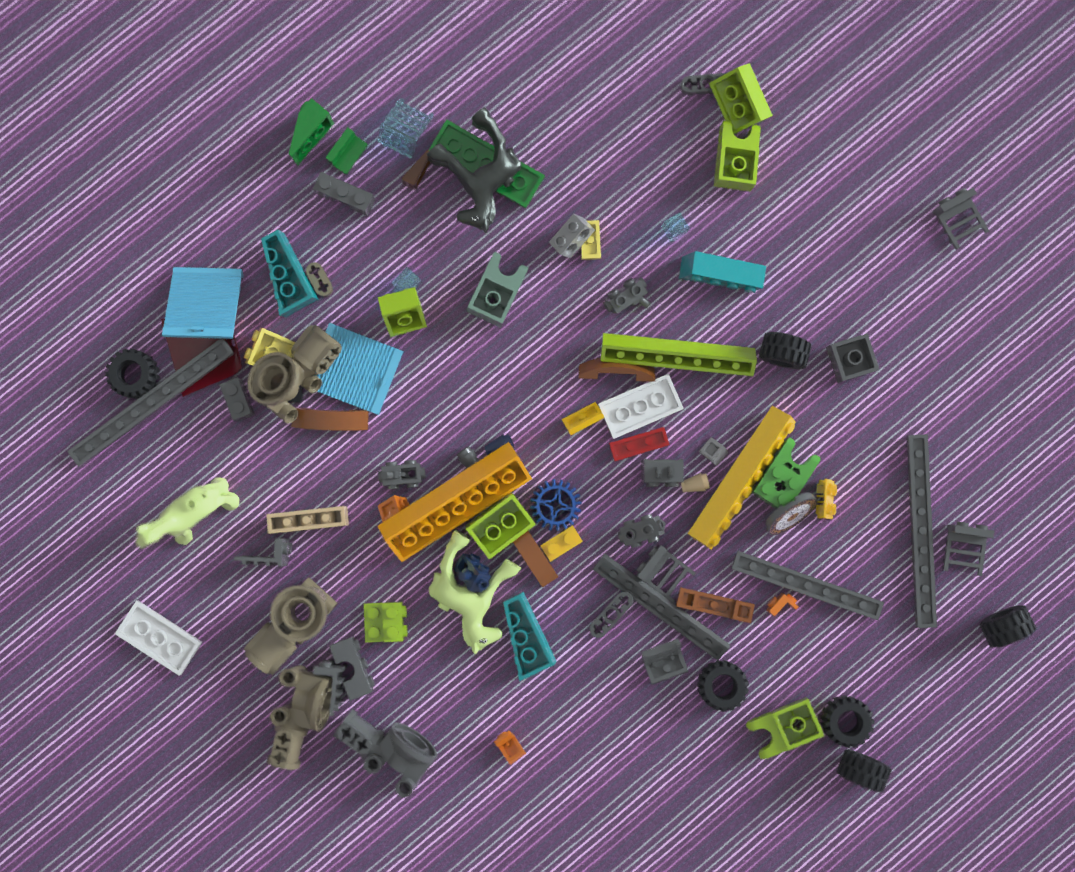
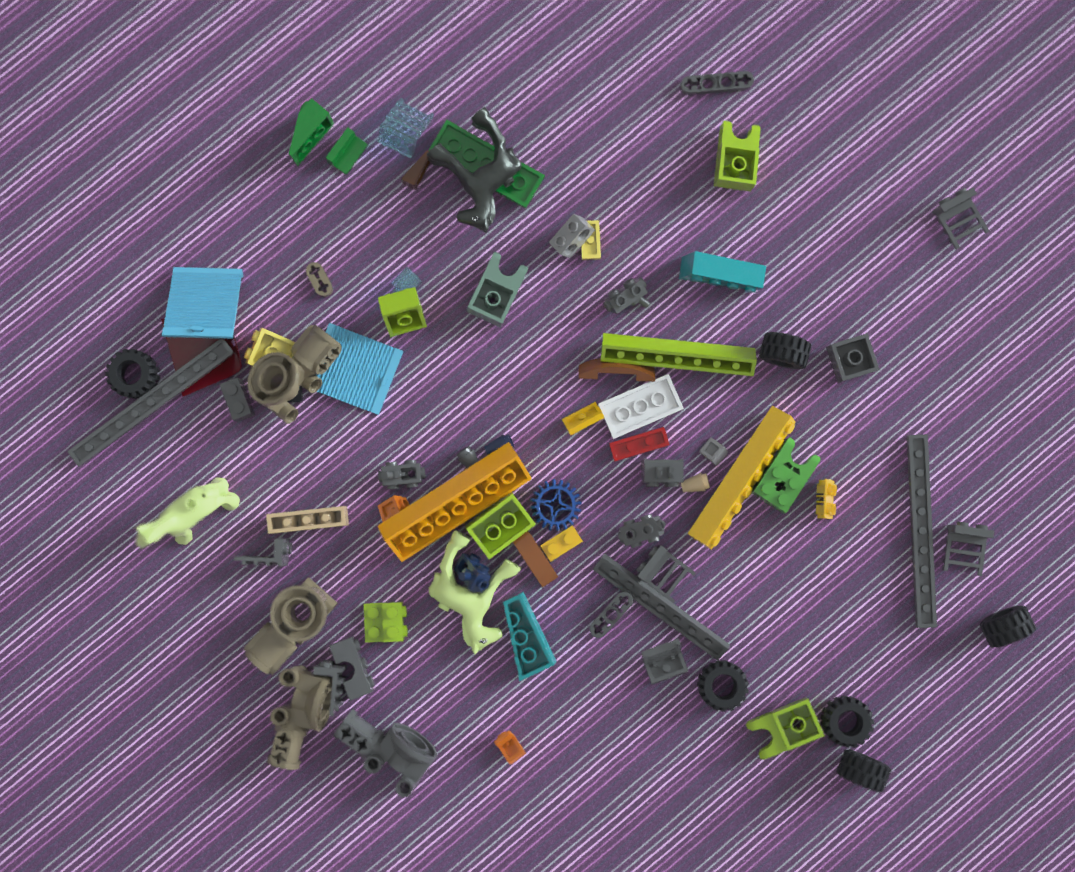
white plate [115,601,202,676] -> none
teal wedge [261,229,319,317] -> none
dark orange slope [291,408,369,431] -> none
dark grey arch [313,172,376,216] -> none
clear light blue brick [662,212,690,243] -> none
dark orange slope [676,587,755,623] -> none
lime slope [709,63,773,134] -> none
dark grey plate [731,551,884,620] -> none
tile [765,493,817,535] -> none
orange bracket [766,593,798,616] -> none

